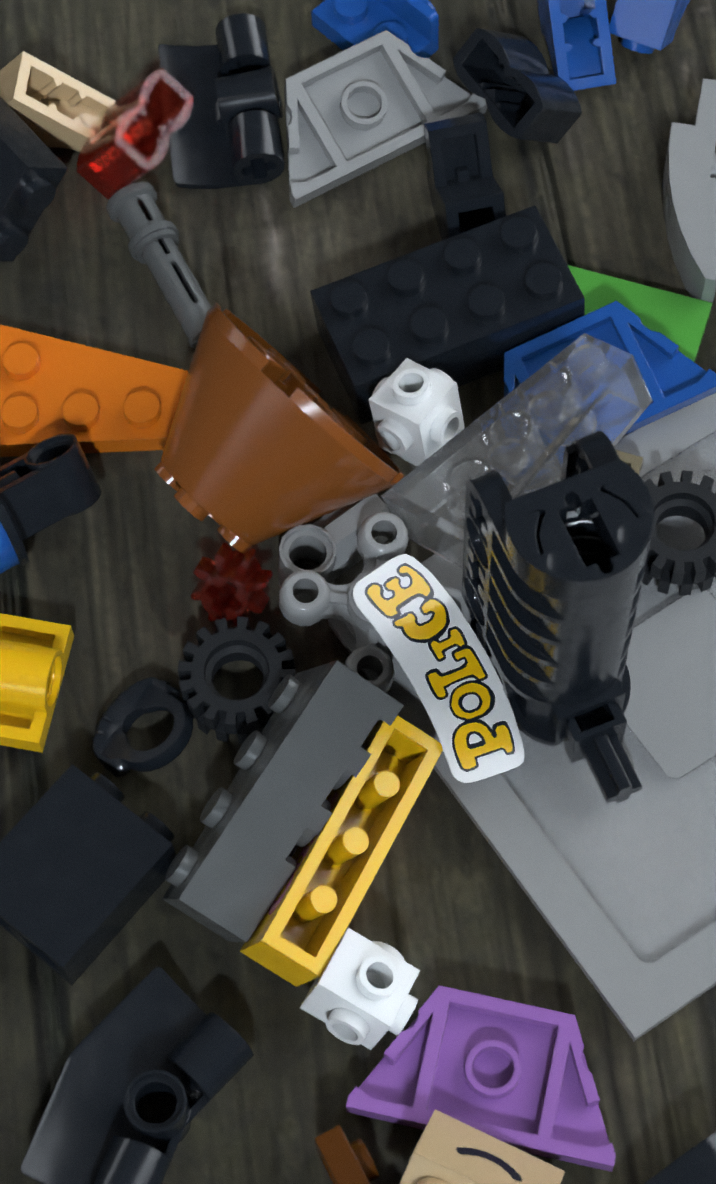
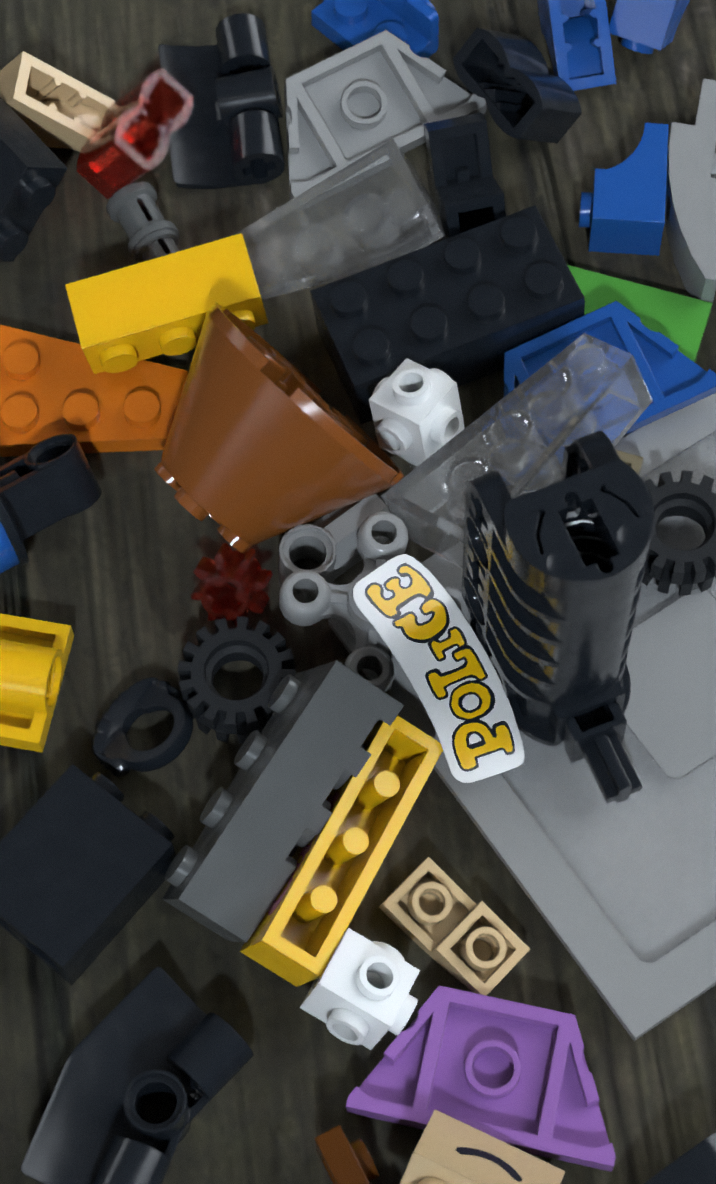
none -> yellow brick [65,233,269,374]
none -> clear wedge [234,139,445,300]
none -> tan slope [379,856,530,996]
none -> blue arch [578,123,669,256]

